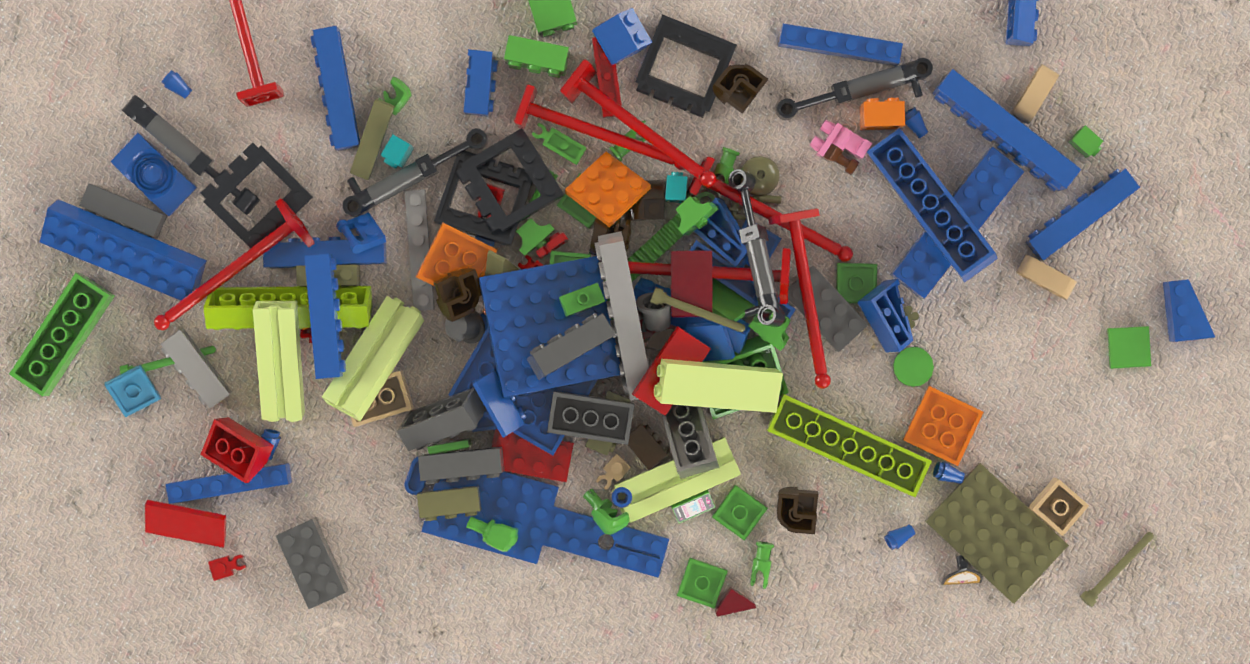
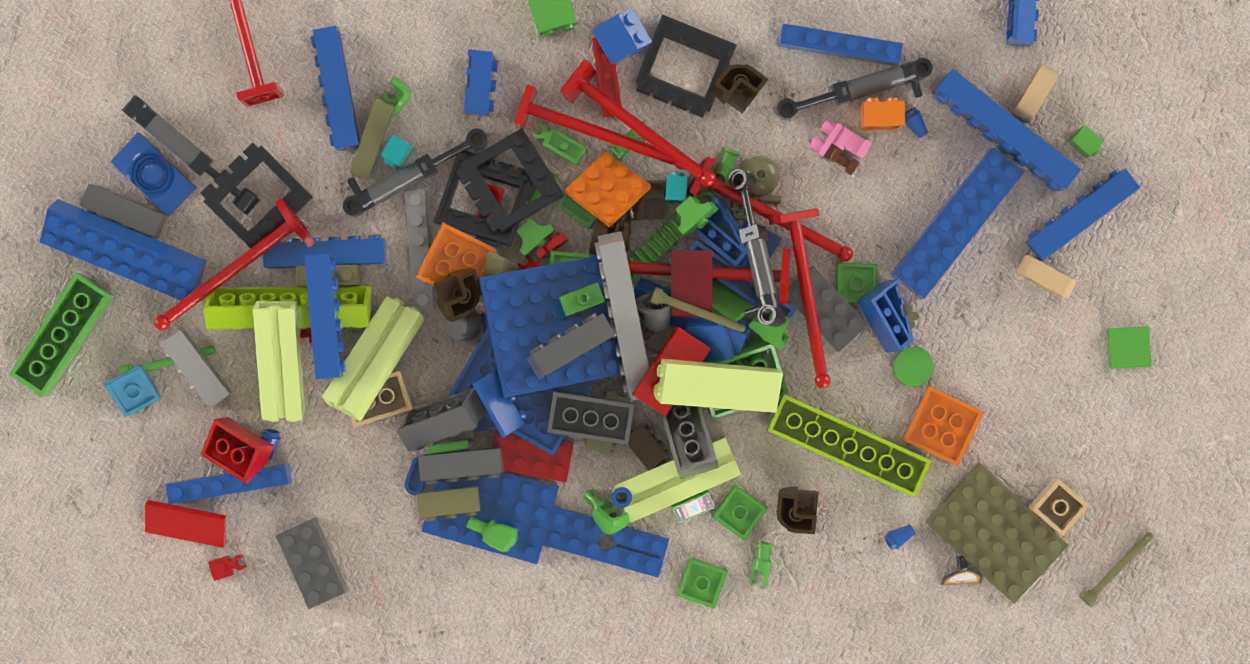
blue cone [162,70,192,99] -> none
blue plate [336,212,386,254] -> none
bright green brick [504,35,570,78] -> none
tan plate [596,454,631,490] -> none
dark red slope [715,587,756,617] -> none
blue brick [867,128,998,283] -> none
blue cone [933,461,965,484] -> none
blue wedge [1163,279,1215,342] -> none

